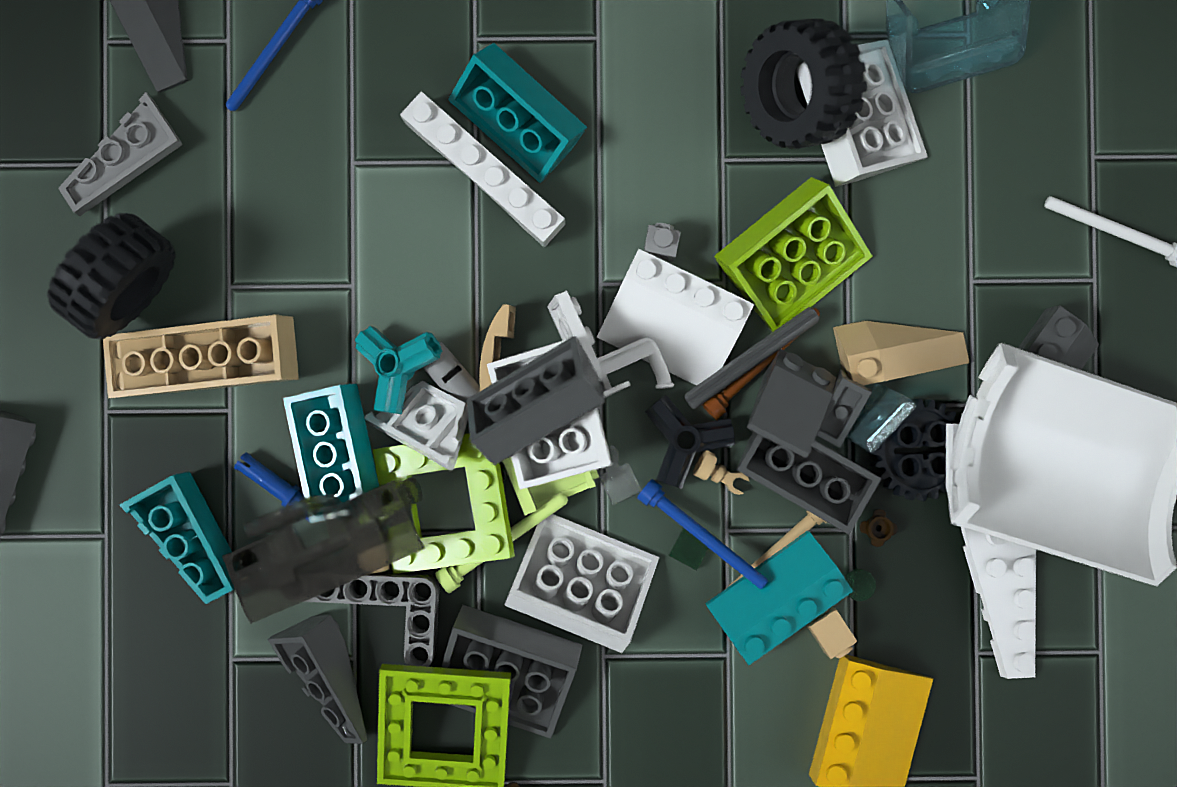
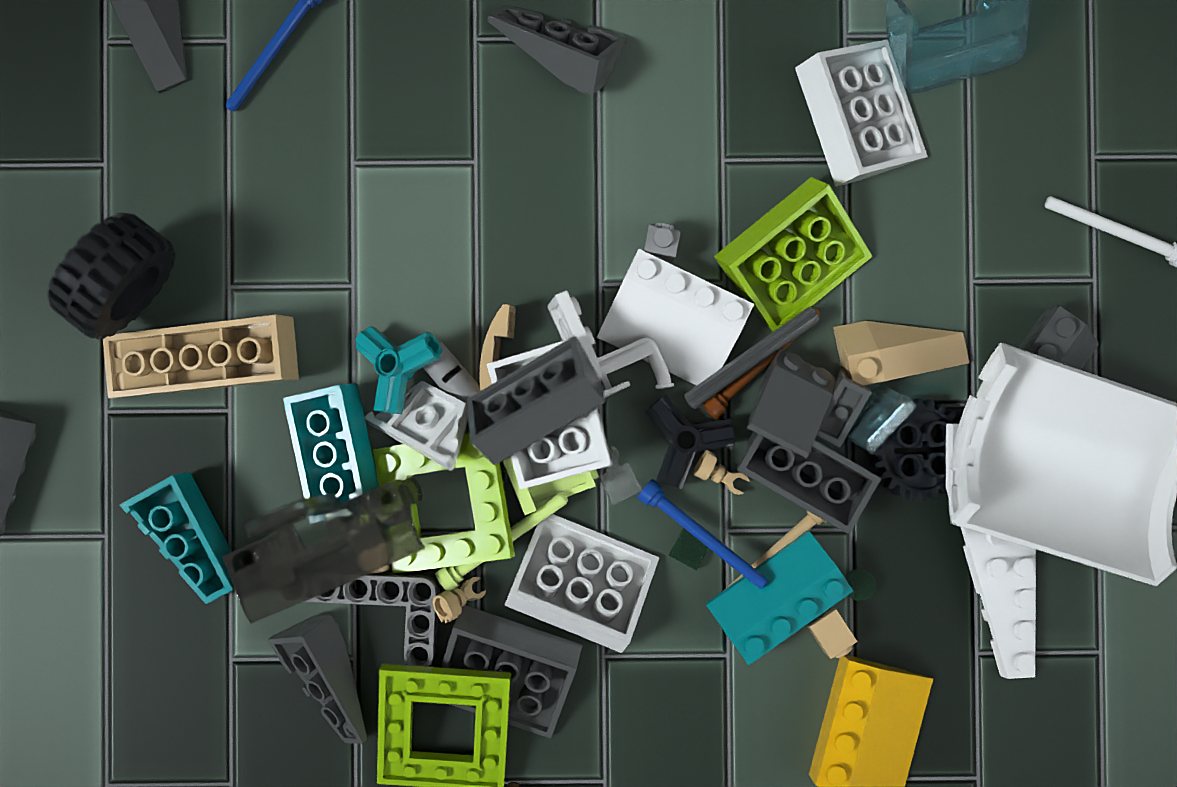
light grey wing [58,92,183,216] -> none
blue pin [234,452,311,524] -> none
white arch [400,91,565,247] -> none
teal slope [448,43,587,183] -> none
black tyre [741,18,867,149] -> none
dark brown plate [859,509,898,547] -> none
none -> tan piece [433,577,486,623]
none -> dark grey wedge [488,5,627,95]

